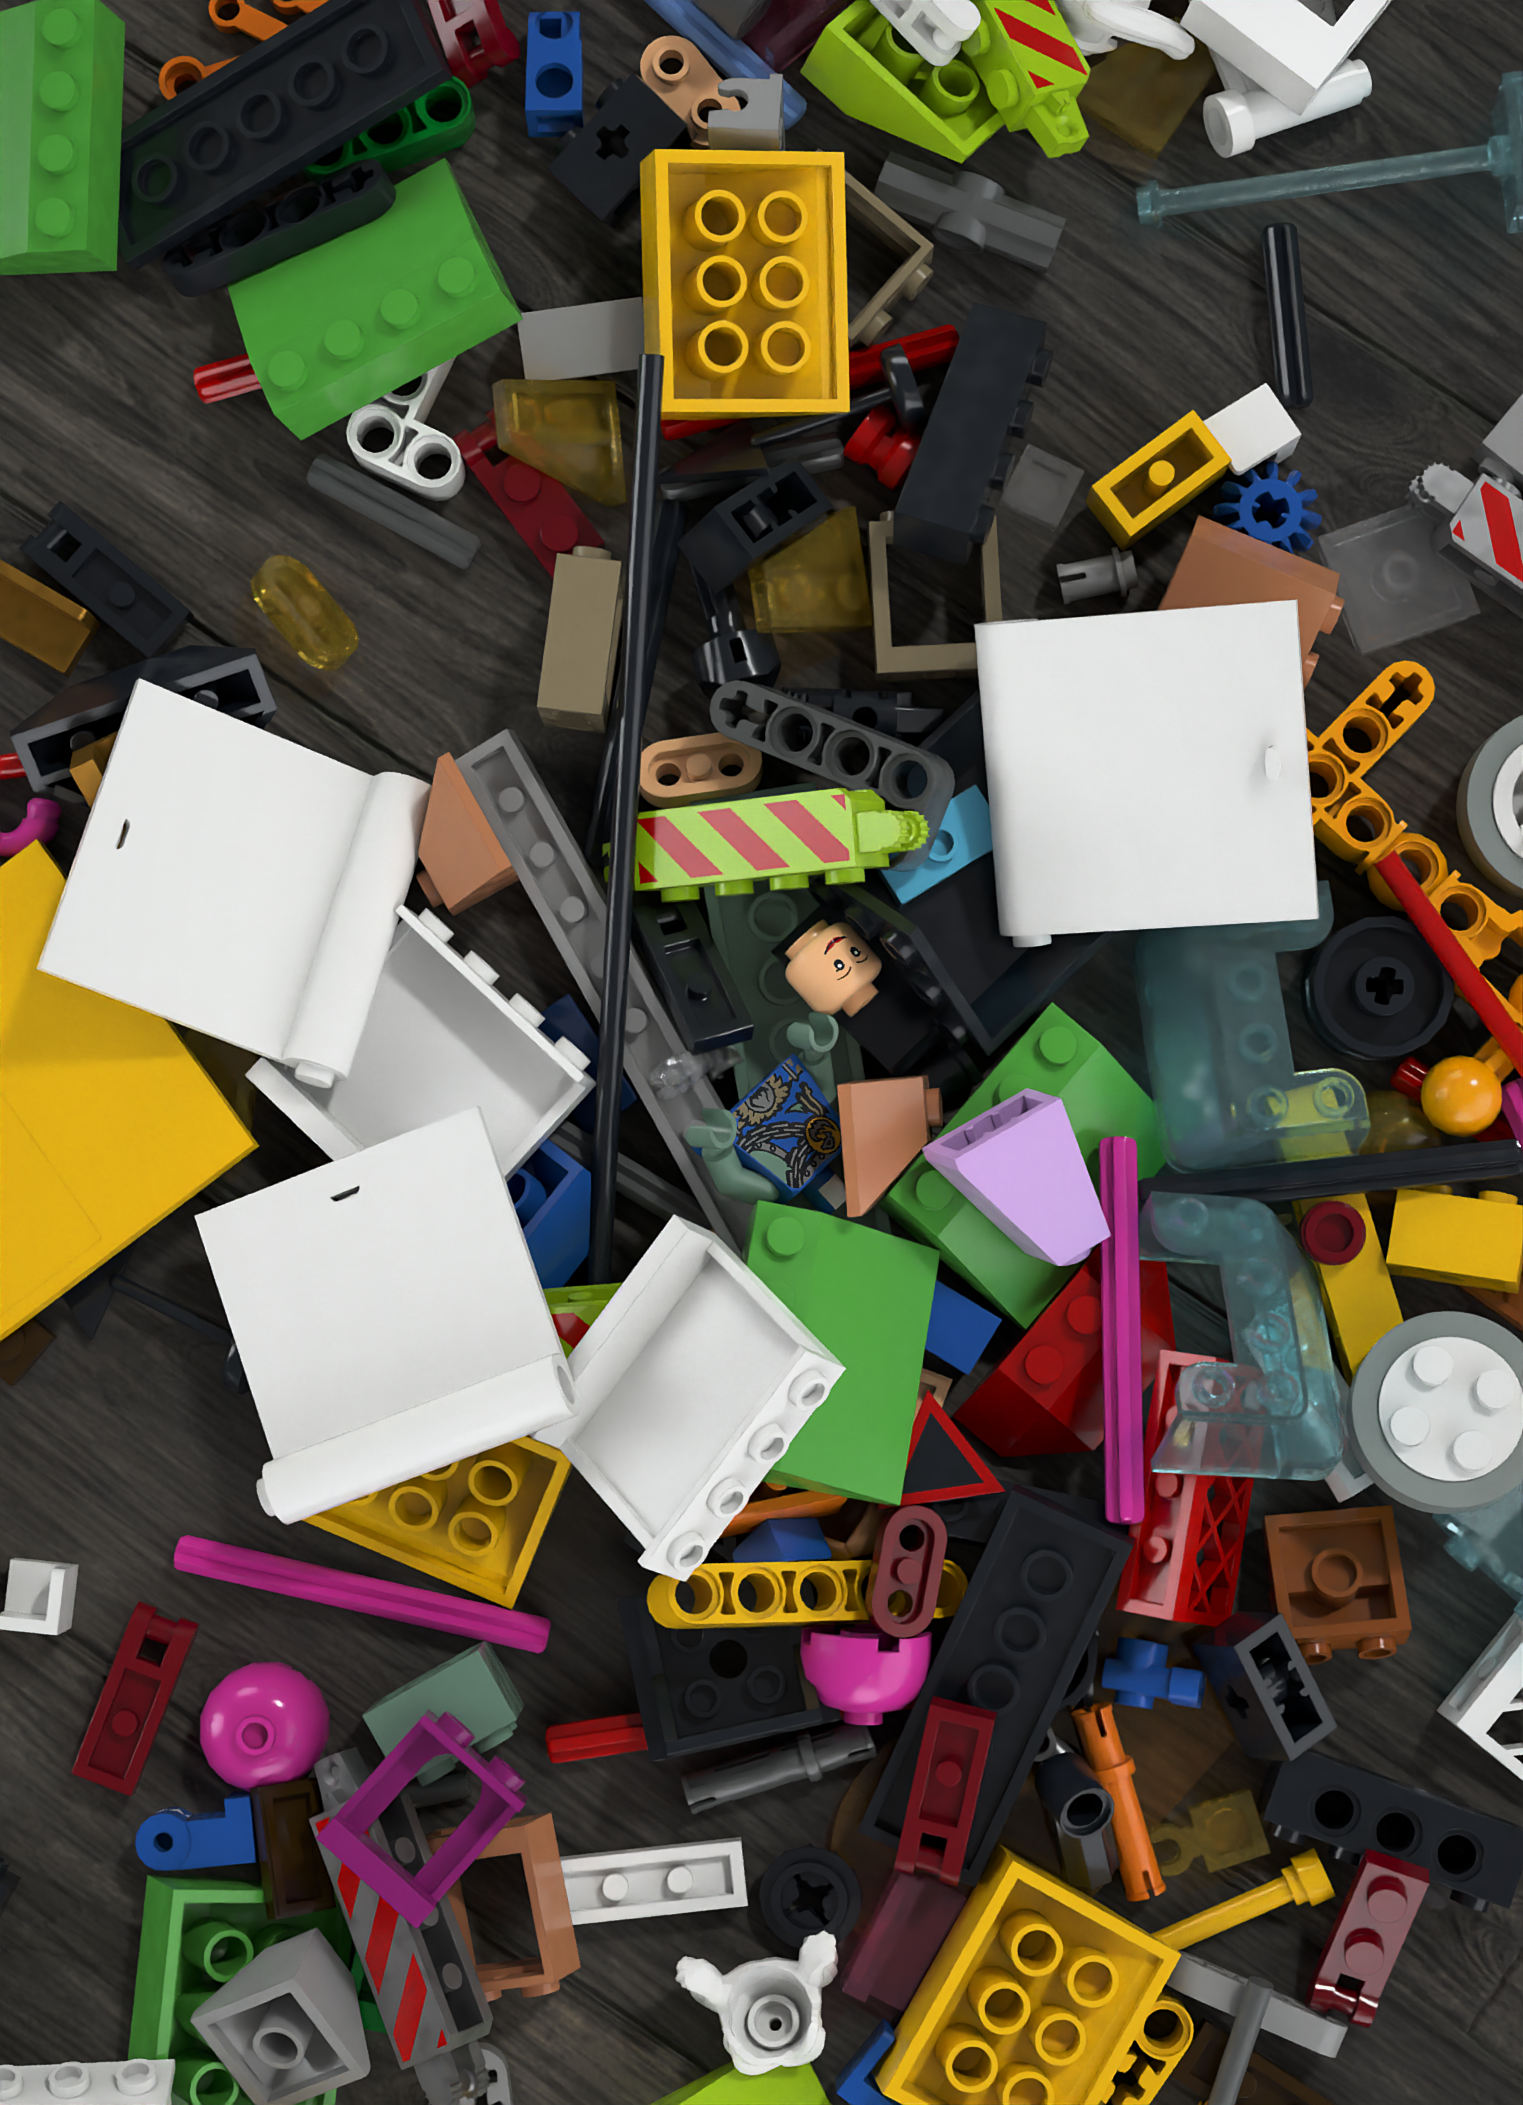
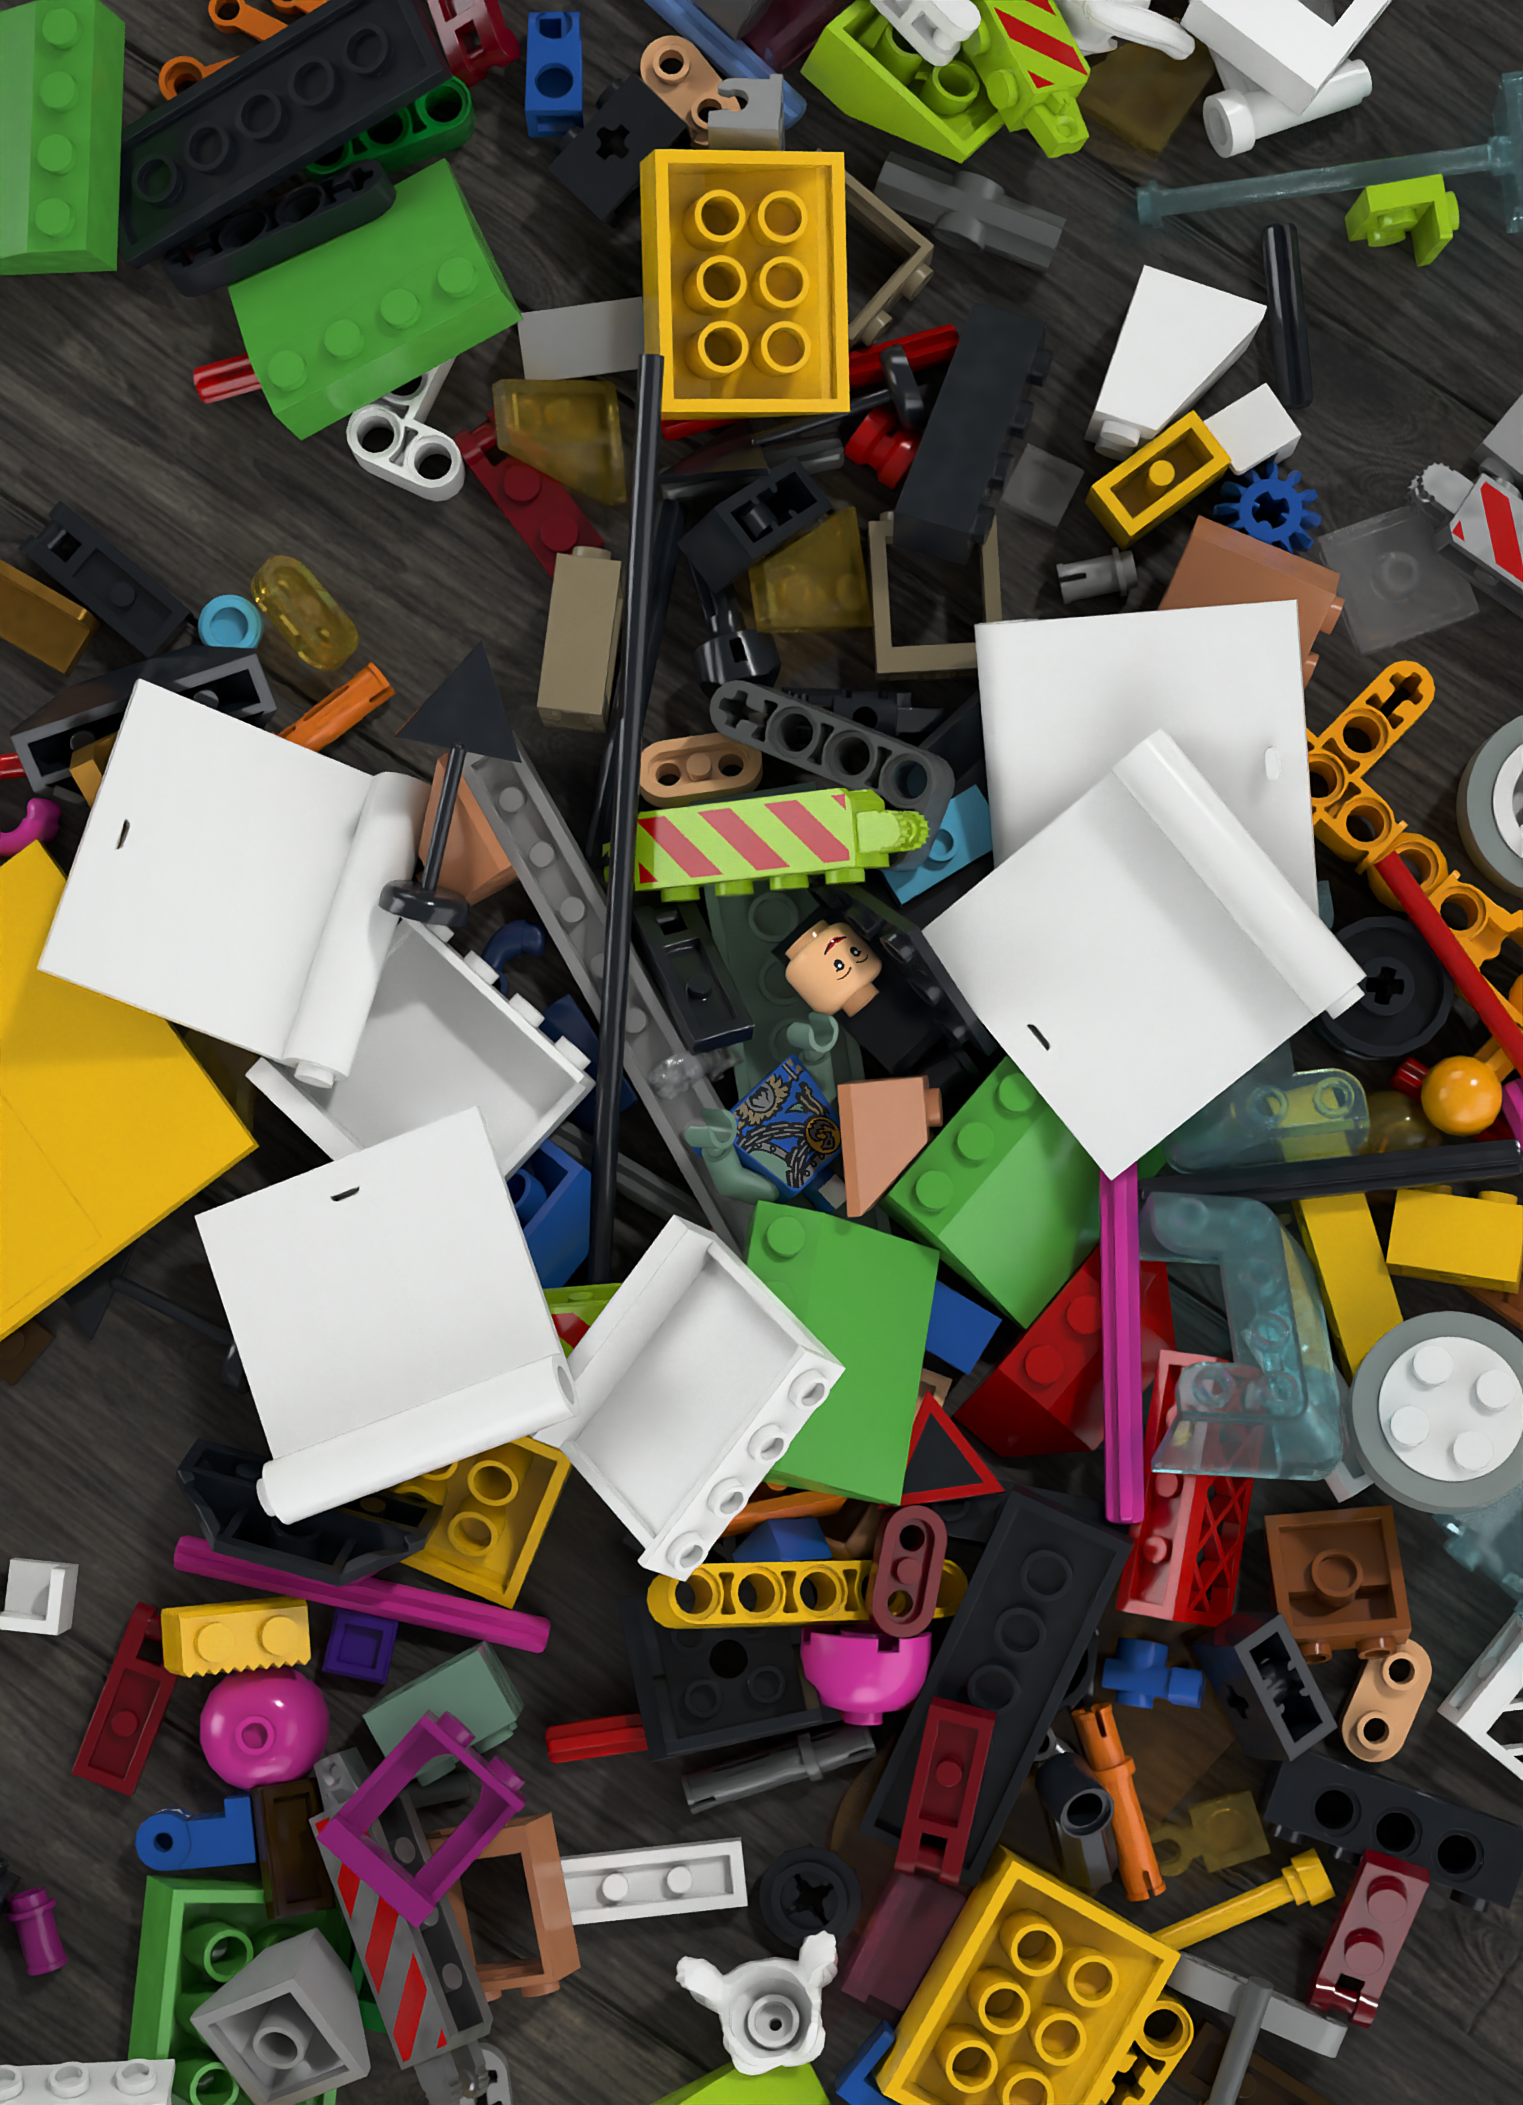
dark grey axle [306,453,481,569] -> none
lavender slope [922,1088,1111,1266] -> none
dark red tile [1298,1201,1366,1266] -> none
none -> magenta pin [5,1886,68,1976]
none -> yellow brick [161,1596,311,1678]
none -> black wedge [175,1438,443,1587]
none -> medium azure tile [198,595,264,649]
none -> orange pin [271,662,396,753]
none -> dark purple tile [322,1607,400,1684]
none -> black piece [378,641,522,927]
none -> dark blue arm [481,919,548,998]
none -> white door [921,728,1367,1181]
none -> white slope [1084,265,1267,461]
none -> light nougat plate [1338,1638,1432,1762]
none -> lime bracket [1345,173,1459,266]

